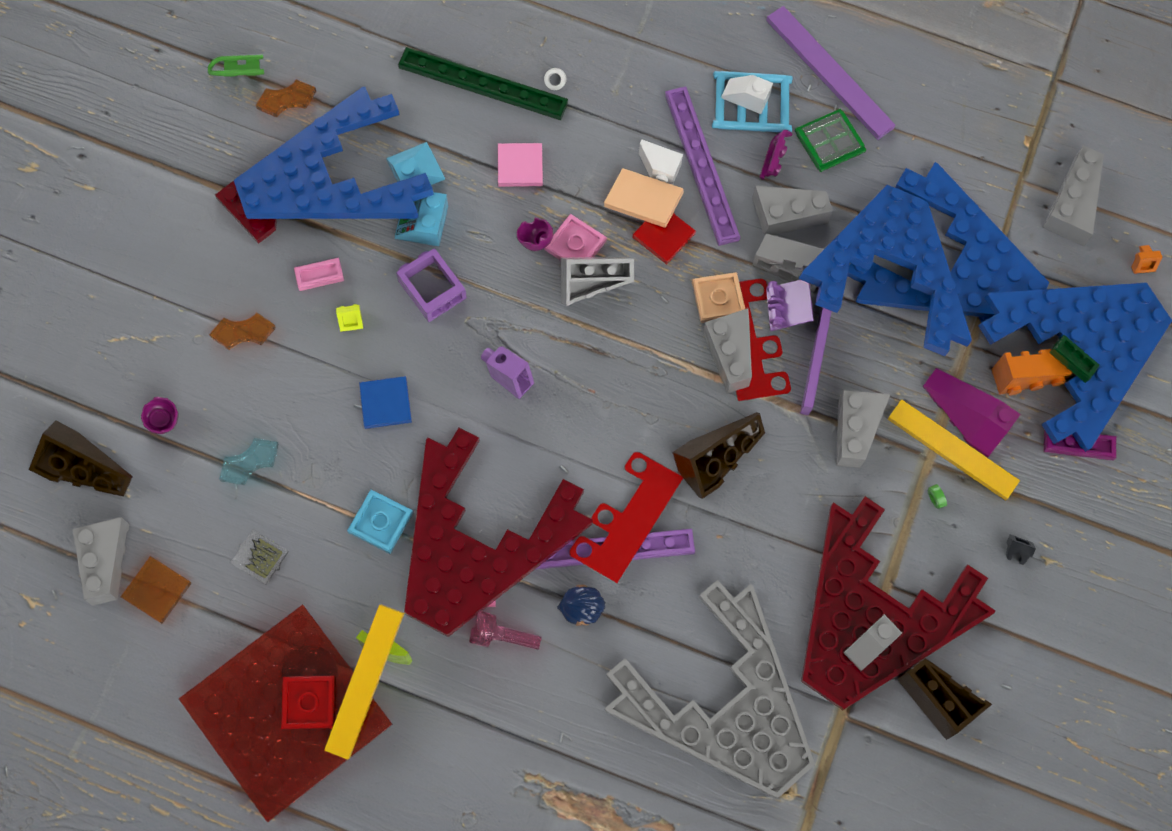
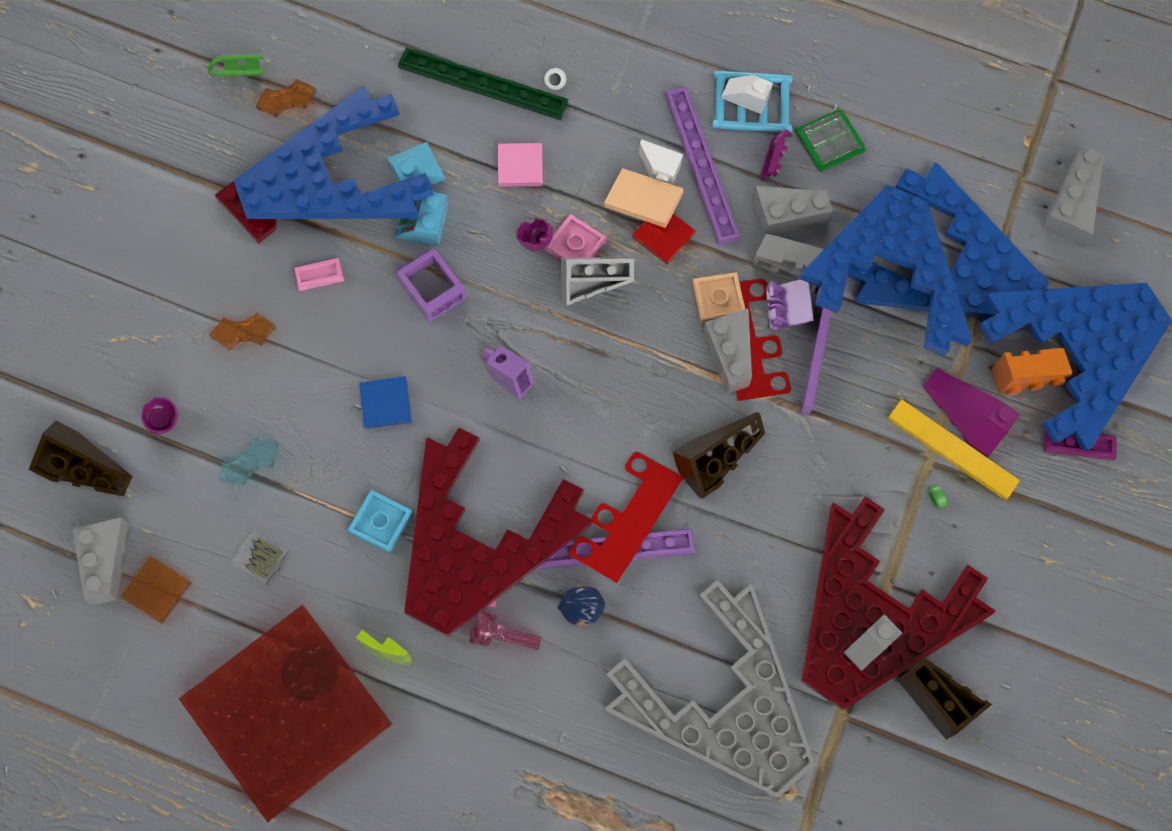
red tile [281,676,335,729] -> none
yellow tile [325,604,405,760] -> none
neon yellow tile [336,304,363,332] -> none
medium lavender tile [766,6,895,140] -> none
light grey wedge [836,390,890,468] -> none
black tile [1006,534,1036,565] -> none
dark green plate [1049,335,1100,383] -> none
orange tile [1131,245,1163,274] -> none

